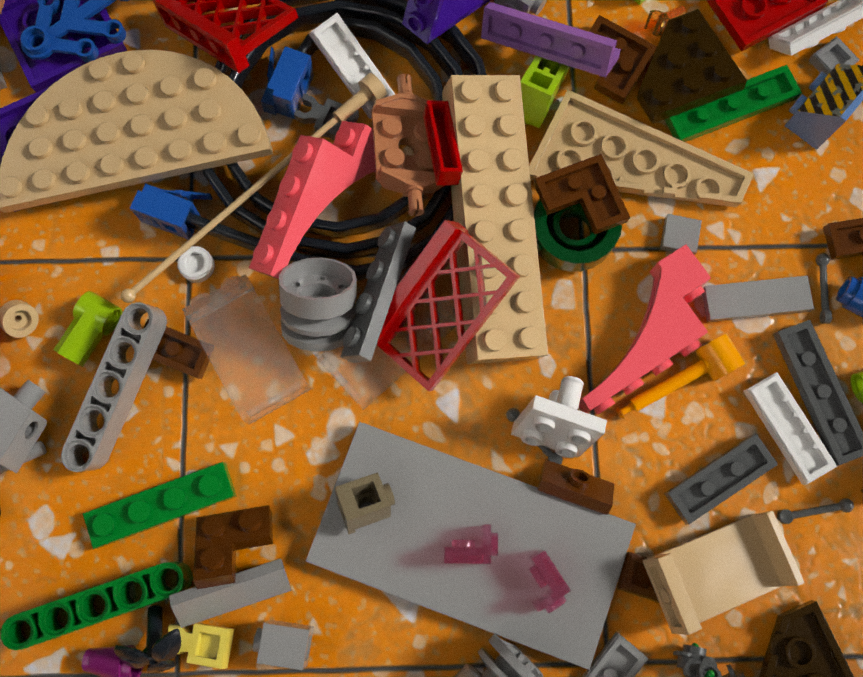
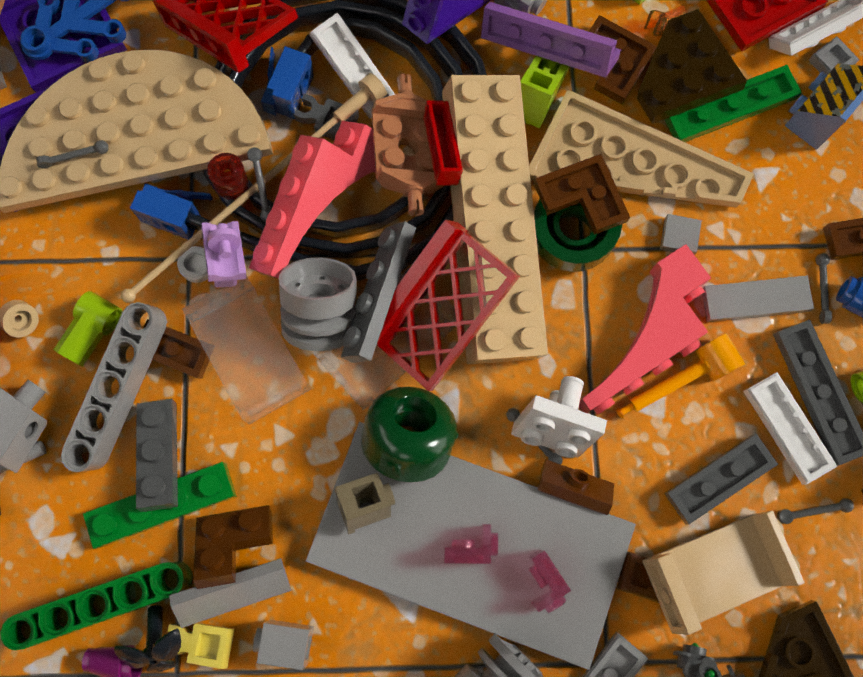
none -> dark grey hinge [36,140,109,168]
none -> dark grey plate [136,398,178,512]
none -> lavender hips [201,221,246,287]
none -> clear red wheel [207,153,249,199]
none -> dark grey hinge [247,147,271,222]
none -> dark green piece [361,387,459,483]

